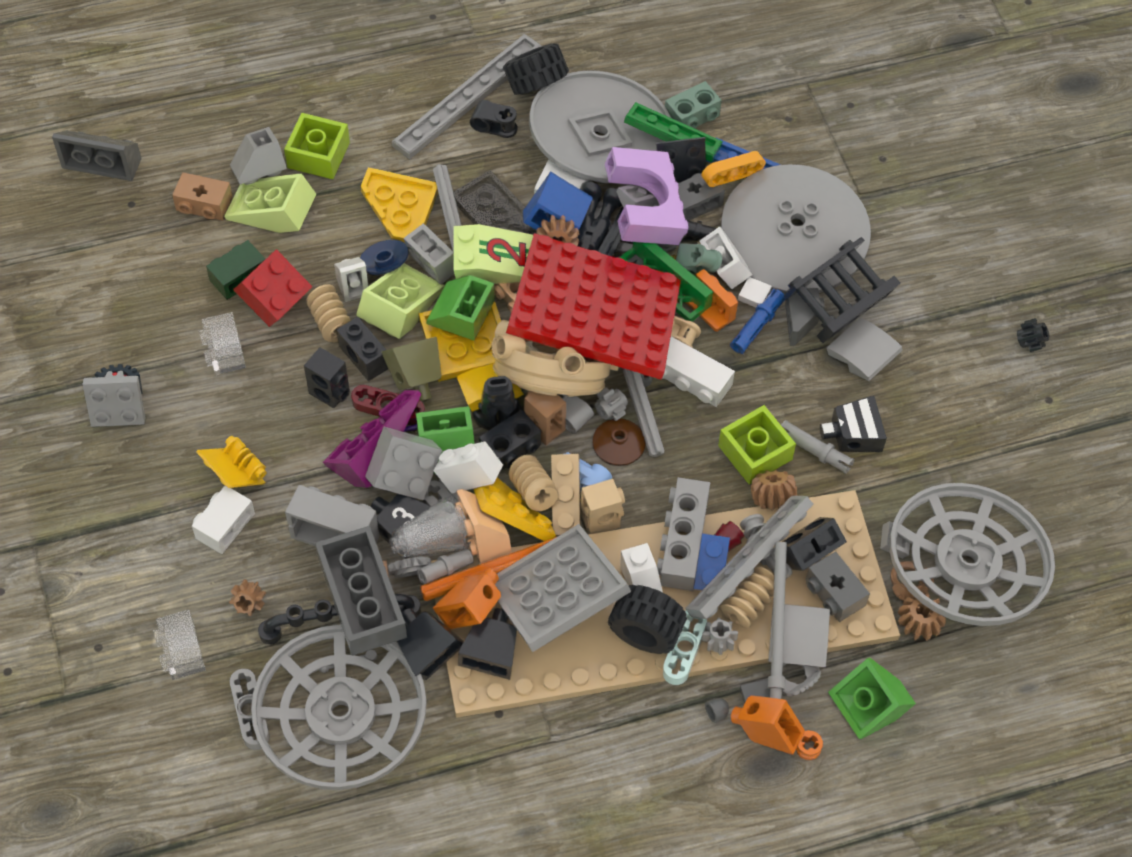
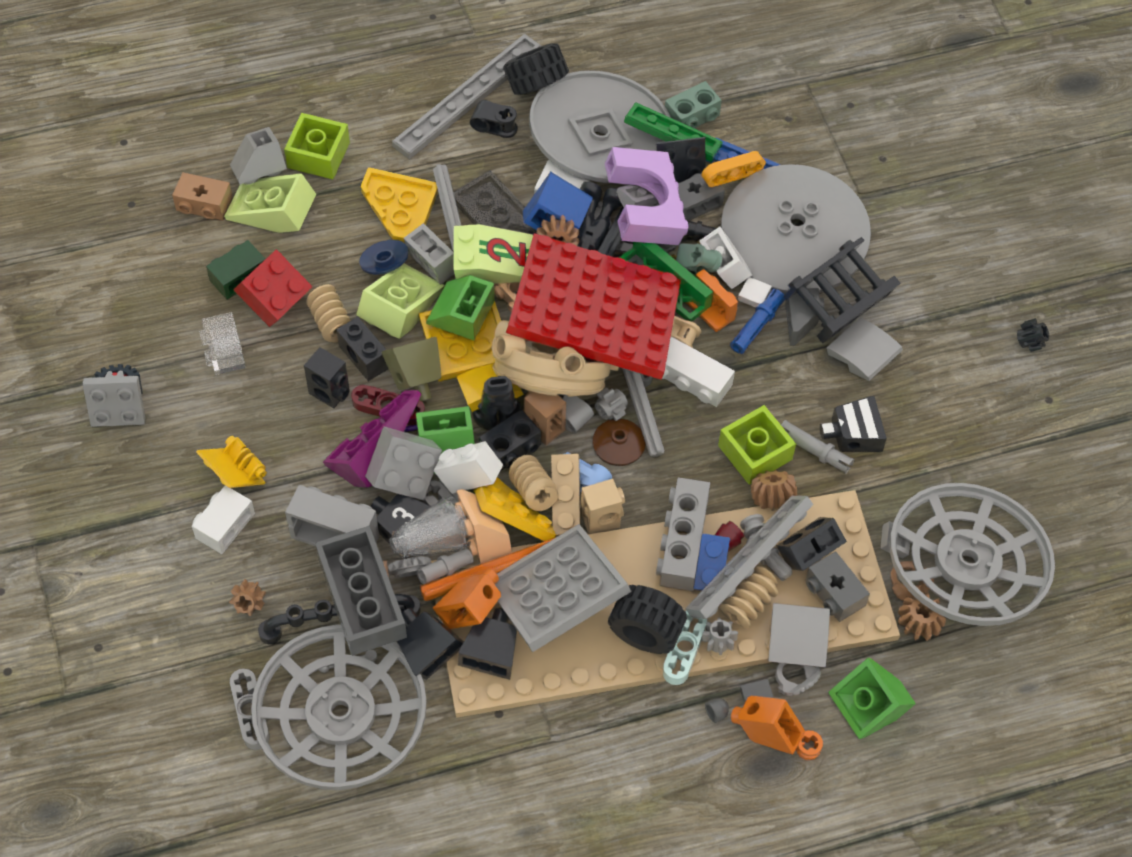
dark grey slope [52,130,142,181] -> none
clear brick [153,610,206,680] -> none
white slope [334,257,368,302] -> none
white slope [620,543,663,592] -> none
light grey bar [767,542,787,699] -> none

